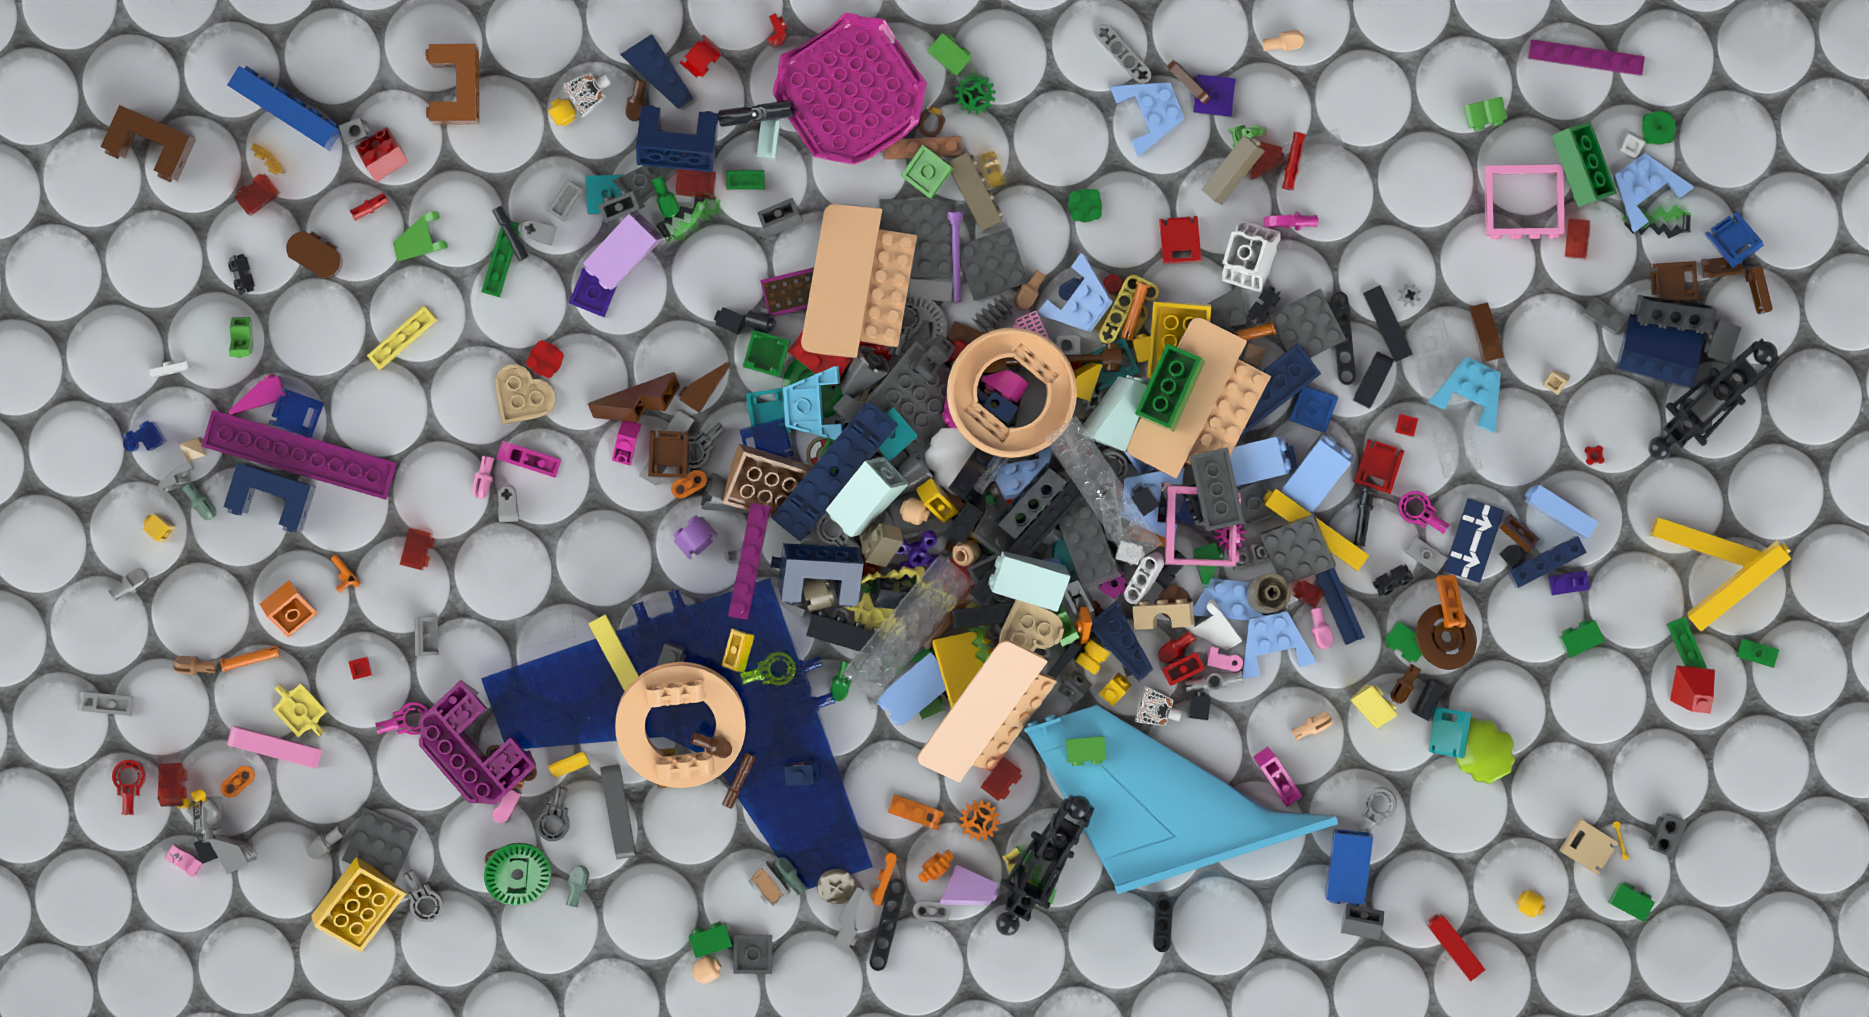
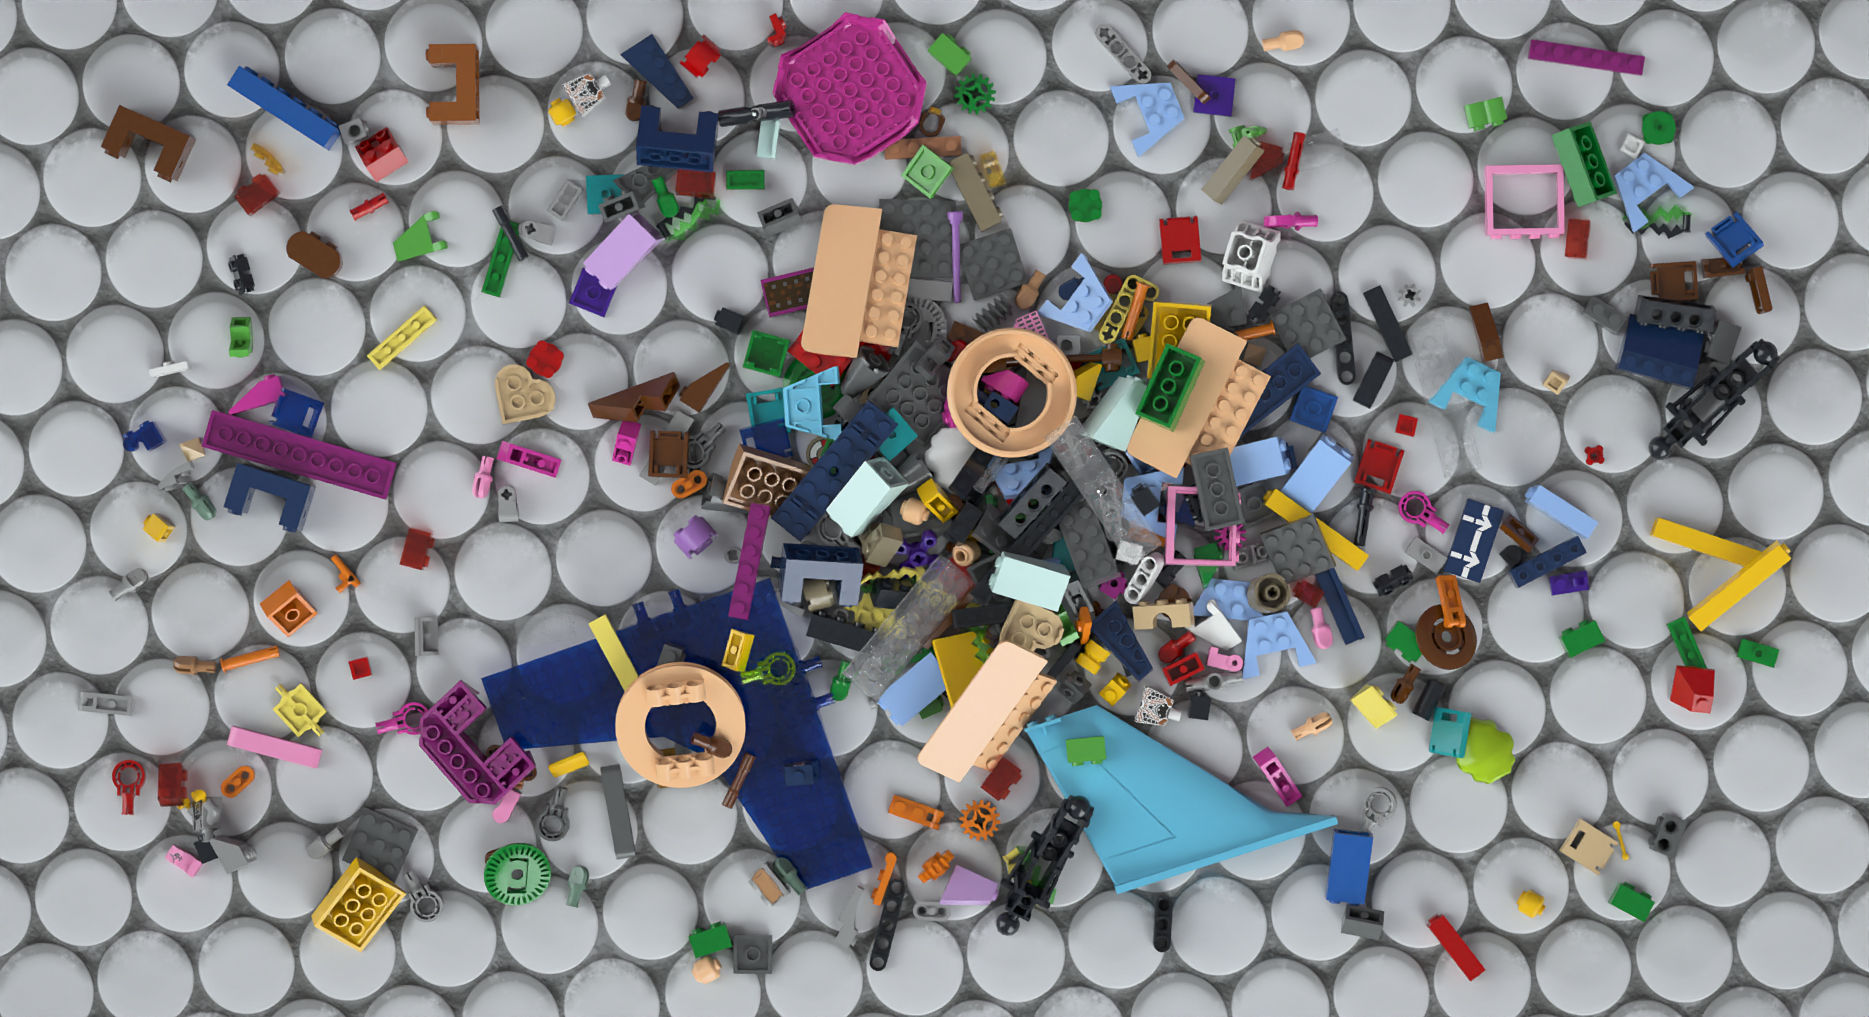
black brick [745,309,776,333] -> none
dark tan tile [817,869,855,904] -> none

